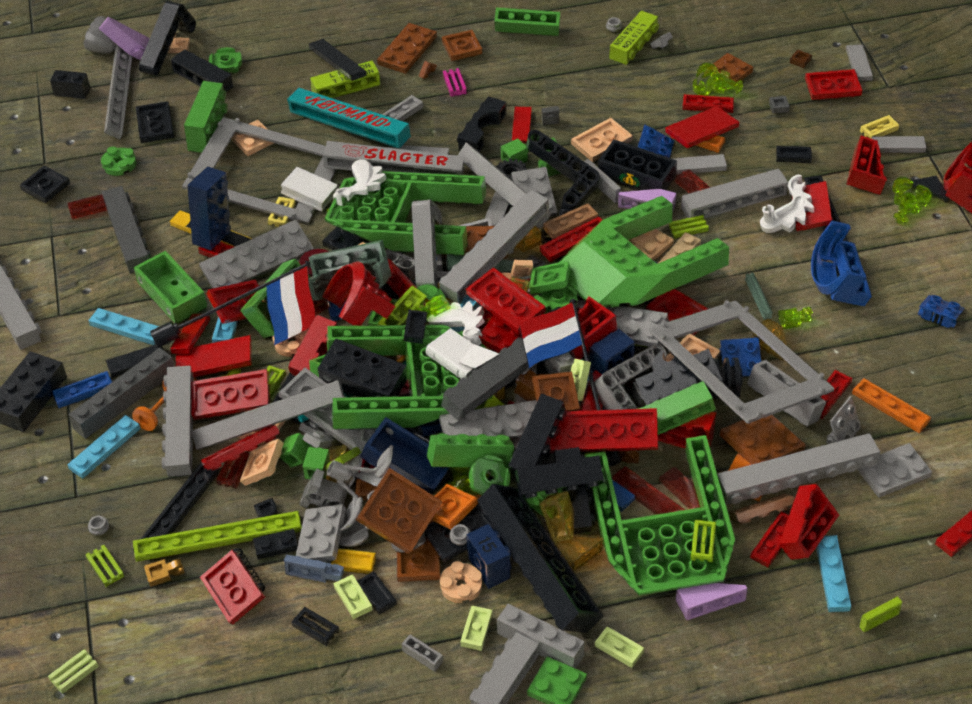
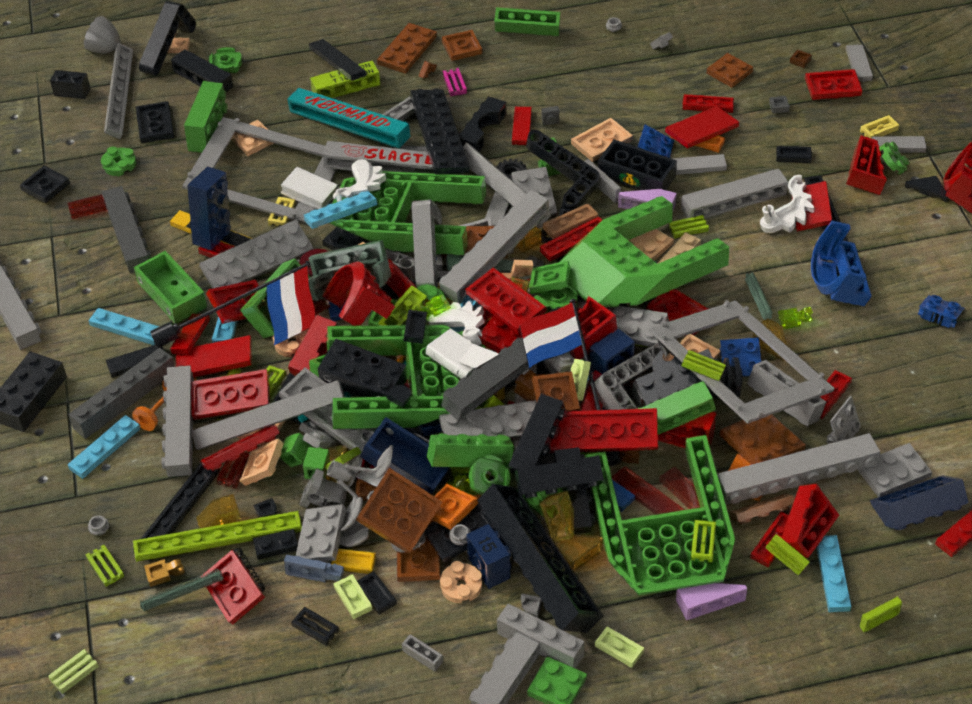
blue tile [52,371,112,408] -> none
lavender slope [99,17,150,60] -> none
yellowish green plate [460,605,493,651] -> none
bright green brick [501,139,529,163] -> none
lime brick [609,11,659,65] -> none
clear red tile [675,170,711,194] -> none
clear neon green animal [692,62,743,96] -> none
orange tile [852,378,931,433] -> none
clear neon green animal [892,177,932,224] -> none
none -> sand green axle [140,569,223,611]
none -> clear yellow slope [196,494,241,529]
none -> medium azure plate [304,191,377,229]
none -> black tile [386,385,411,408]
none -> black plate [410,88,470,174]
none -> light grey tile [521,594,543,618]
none -> lime tile [681,350,726,381]
none -> lime tile [765,534,809,575]
none -> dark blue slope [870,475,969,530]
none -> bright green plate [879,141,909,175]

